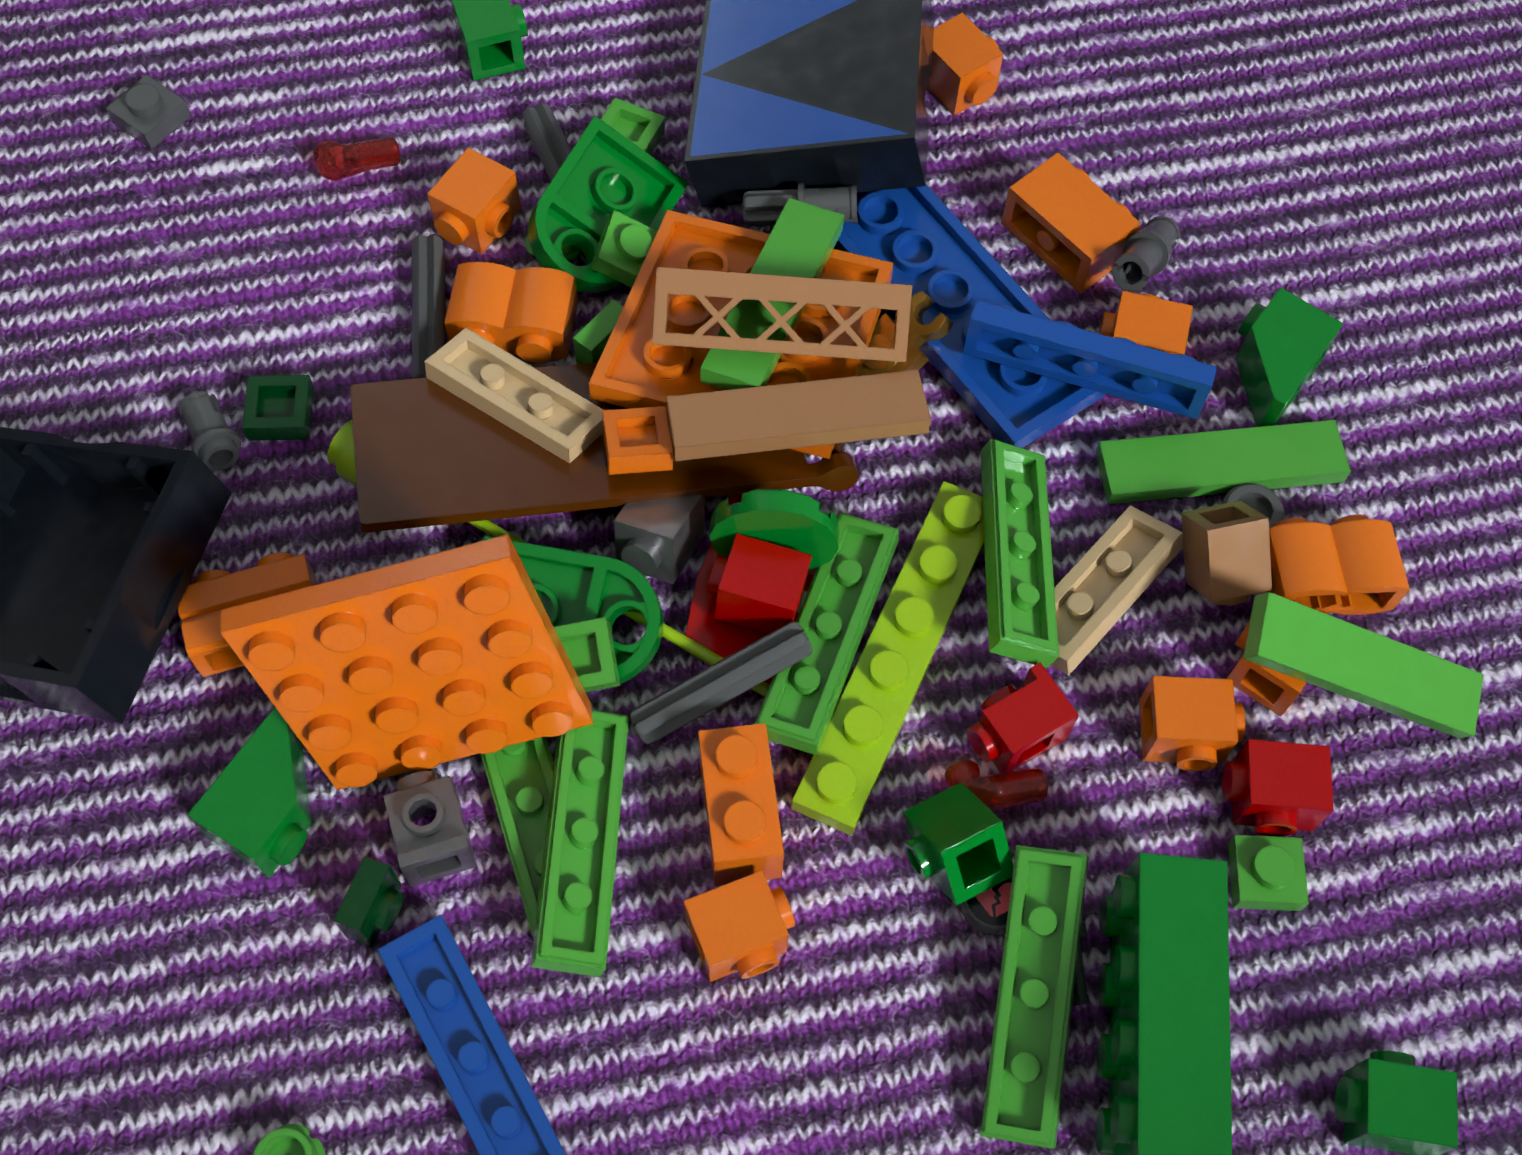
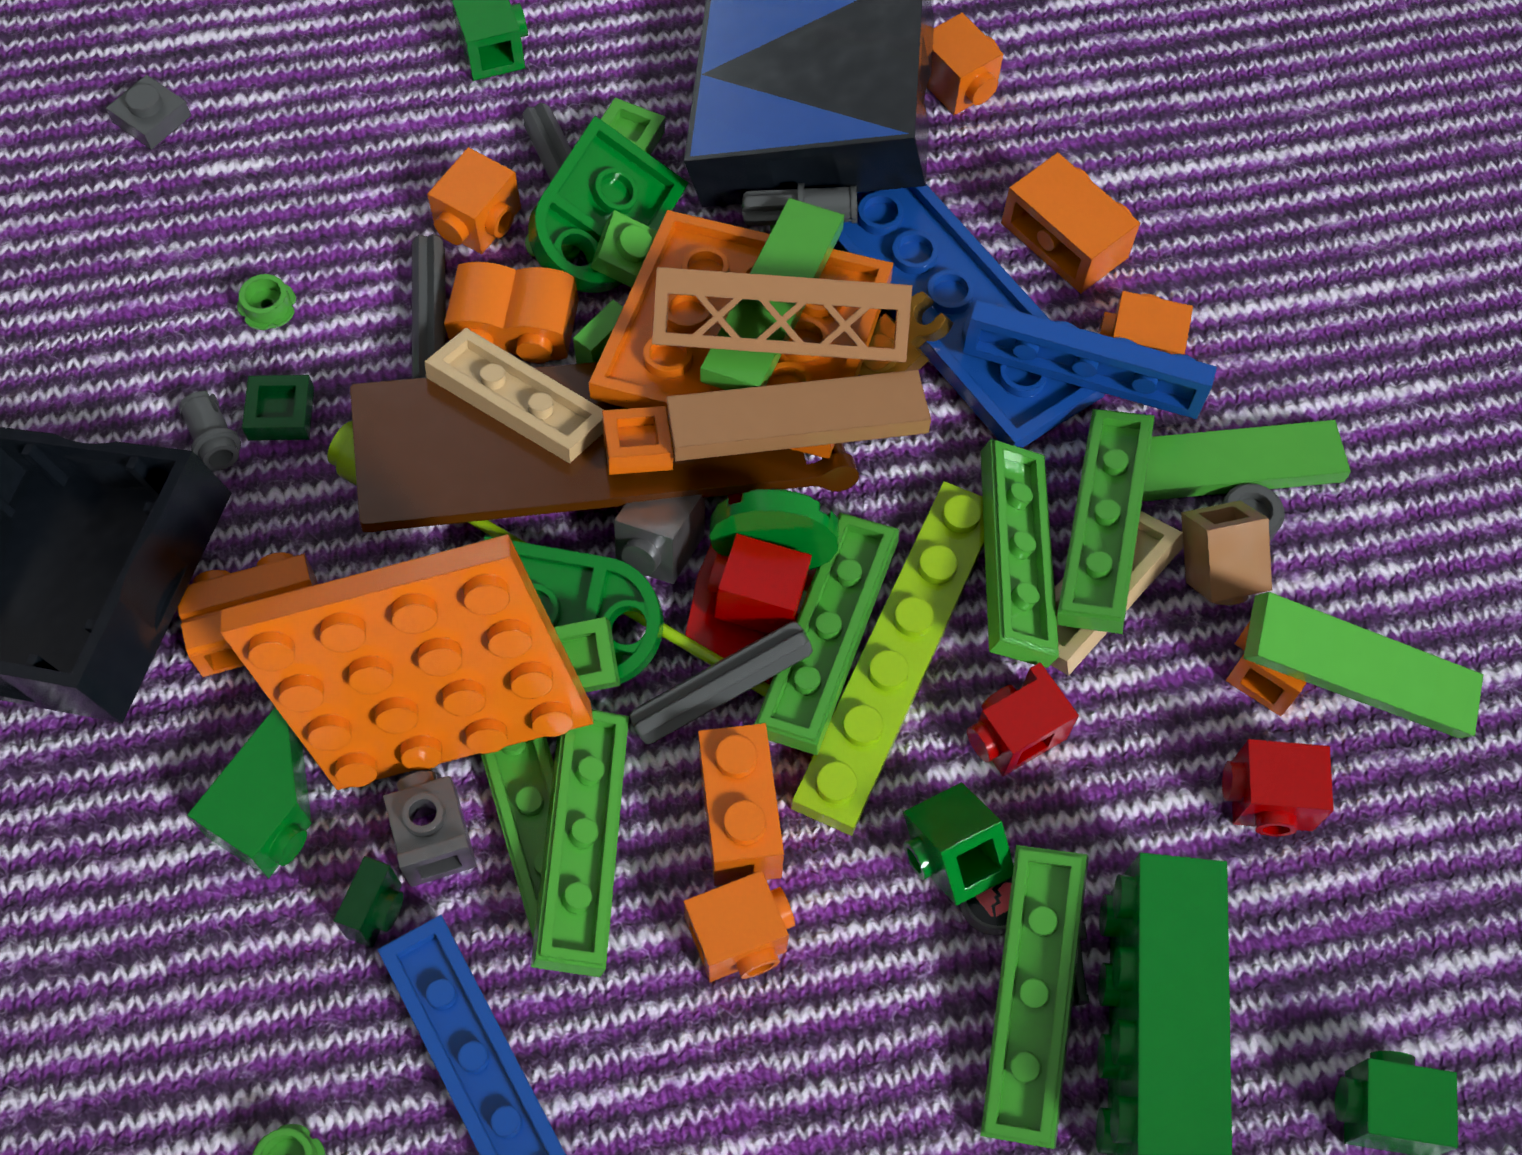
clear red arm [313,137,400,181] -> none
clear red arm [944,760,1048,808] -> none
dark grey pin [1112,216,1180,291] -> none
orange brick [1139,676,1246,771] -> none
bright green plate [1228,835,1309,911] -> none
green slope [1235,288,1344,427] -> none
orange brick [1267,514,1410,615] -> none
none -> bright green plate [237,274,296,330]
none -> bright green tile [1057,409,1155,634]

